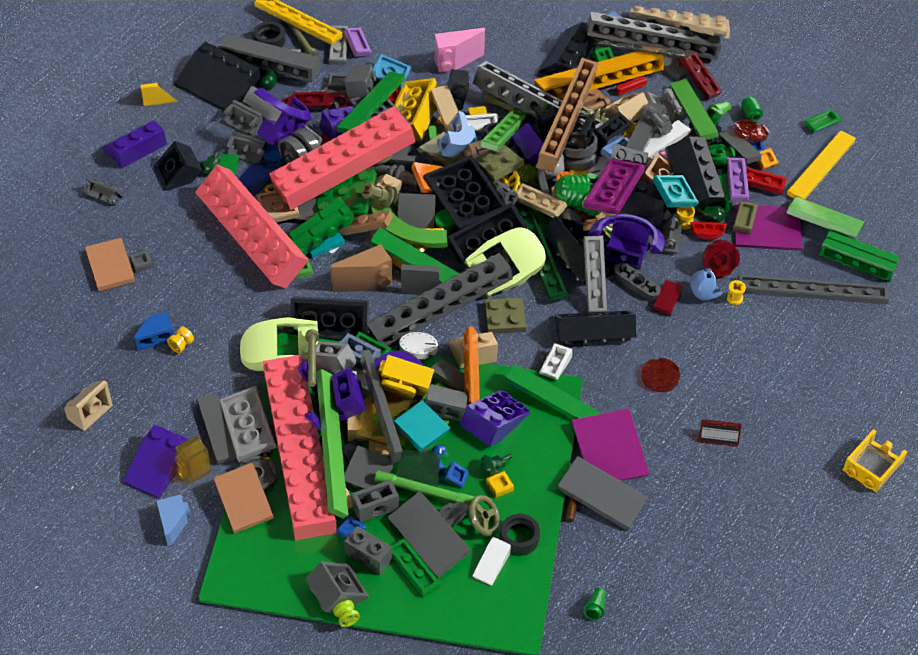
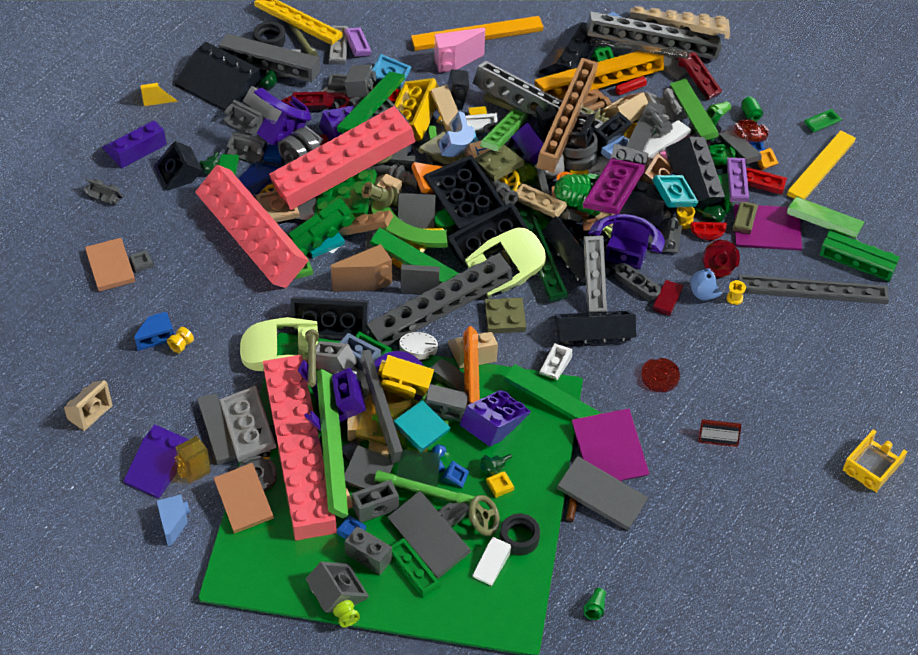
none -> light orange tile [411,16,543,51]

